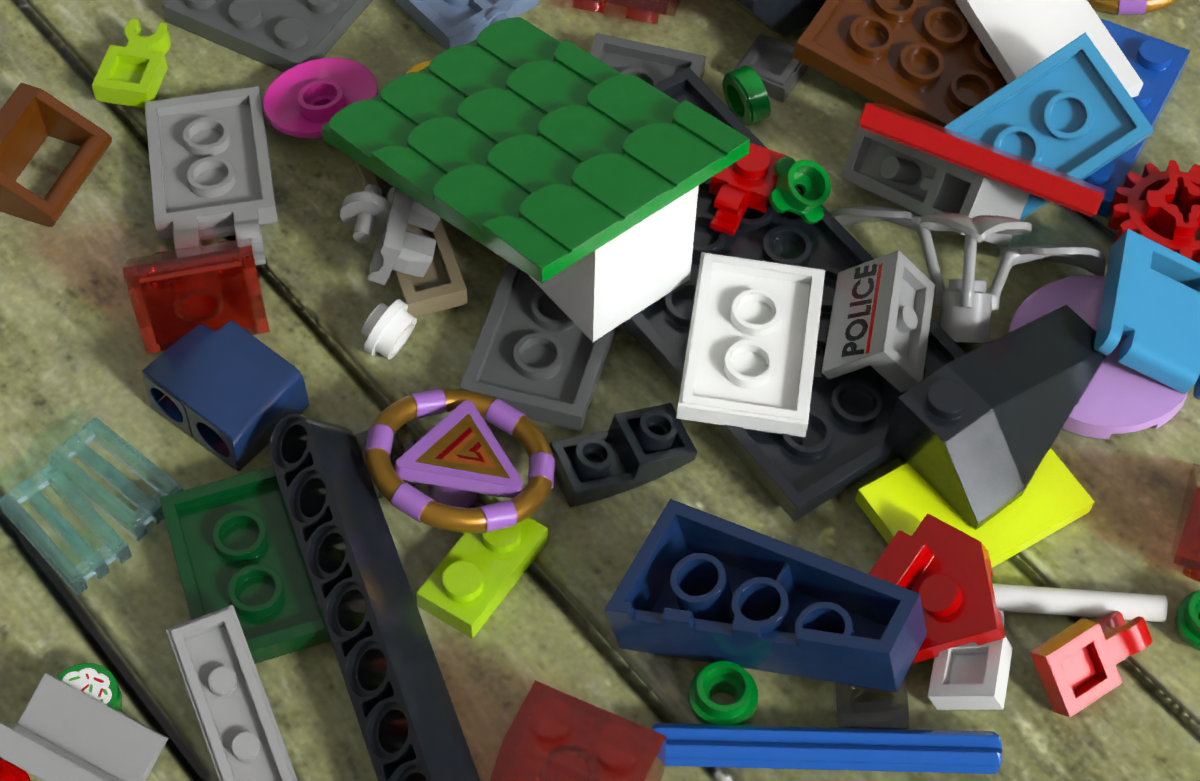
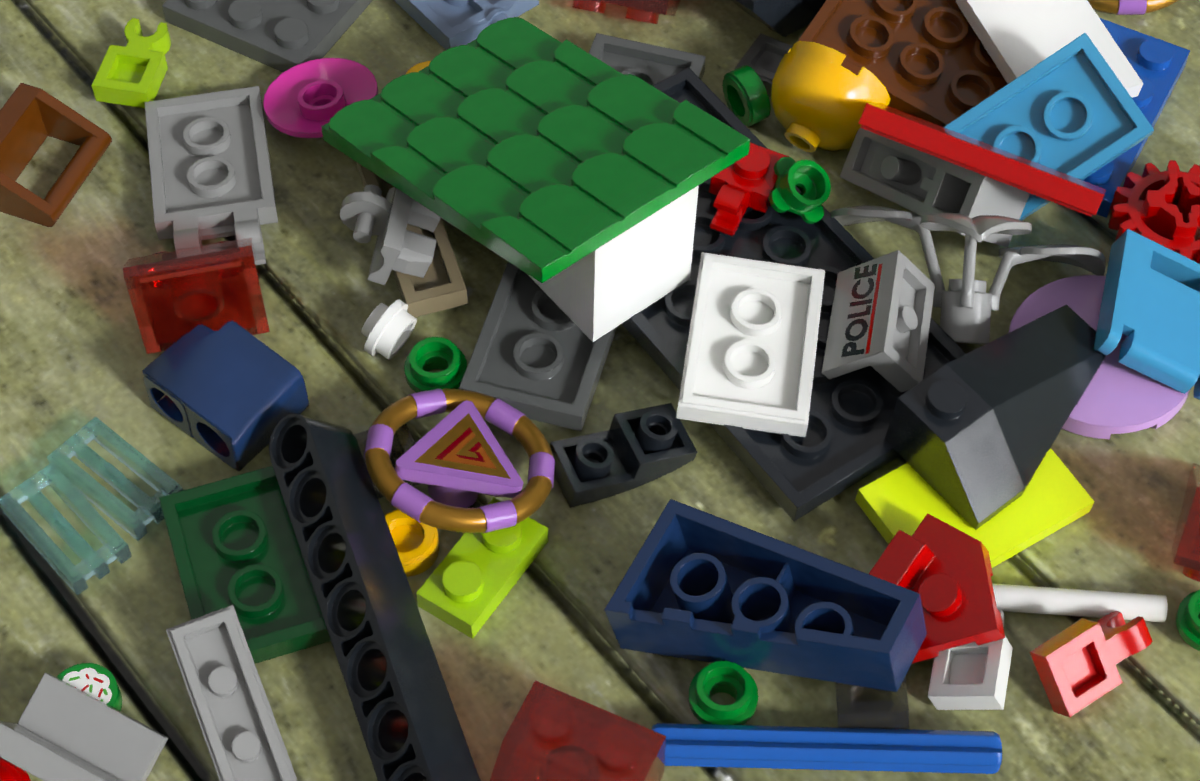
none -> yellow tile [384,509,439,577]
none -> green plate [404,337,467,393]
none -> yellow cylinder [771,41,891,152]

